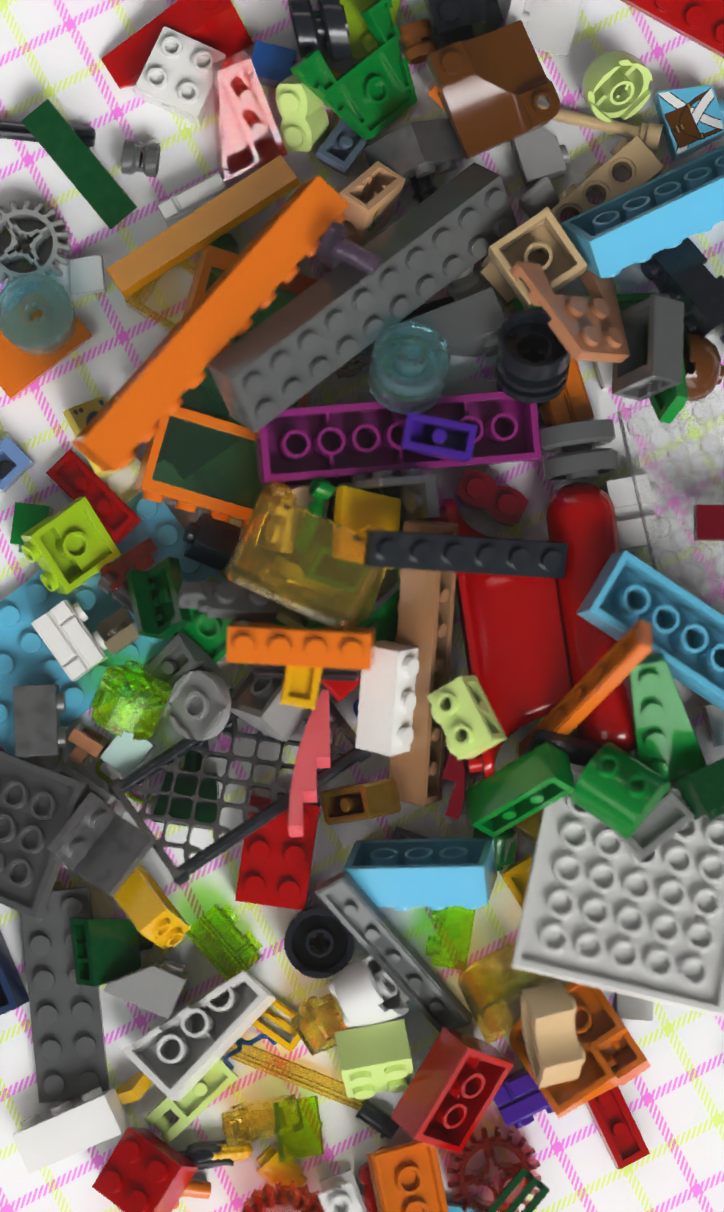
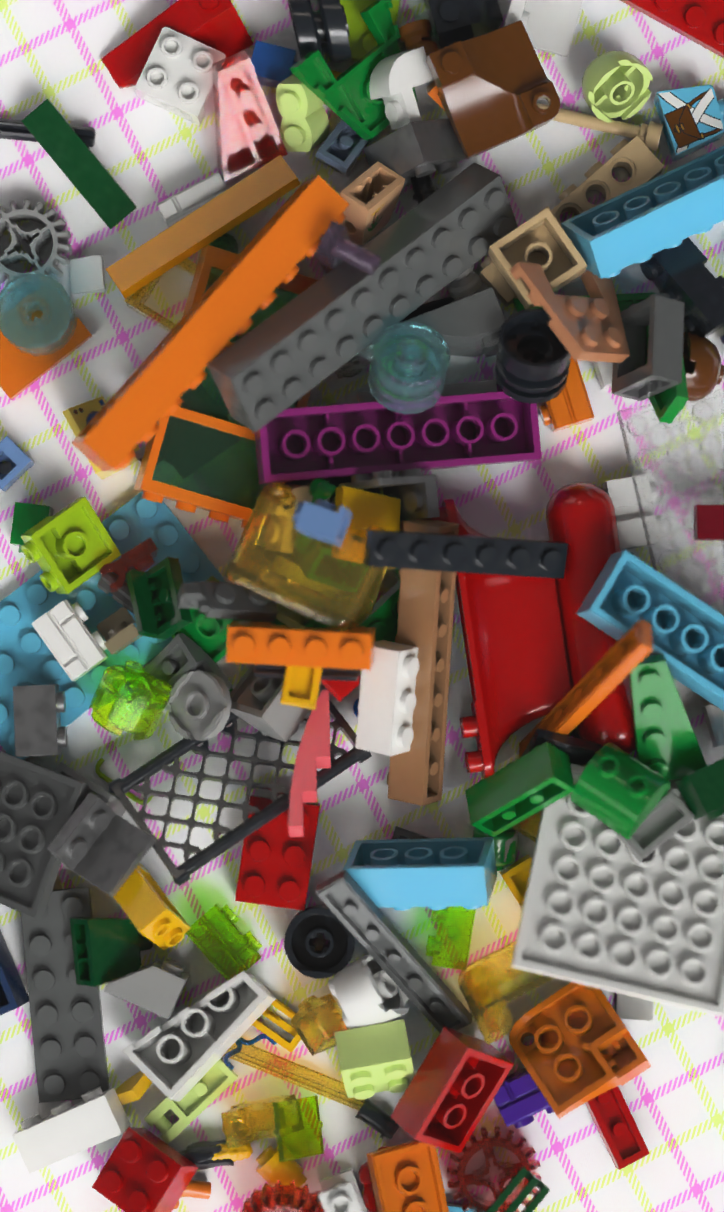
red tile [46,449,142,545] -> none
nougat tile [67,722,110,766] -> none
light aqua brick [100,723,156,777] -> none
dark grey wheel [121,139,160,178] -> none
dark green torso [151,750,220,830] -> none
black brick [183,513,242,571] -> none
pearl gold brick [320,778,401,825] -> none
dark purple slope [401,412,478,463] -> none
yellowish green brick [427,676,507,760] -> none
dark red slope [442,752,467,820] -> none
dark red brick [454,469,529,527] -> none
light grey slope [510,128,570,188] -> none
light grey slope [518,176,559,219] -> none
tan brick [520,980,585,1089] -> none
dark grey wheel [539,419,621,481] -> none
none -> medium blue brick [293,499,353,548]
none -> white brick [369,46,433,130]

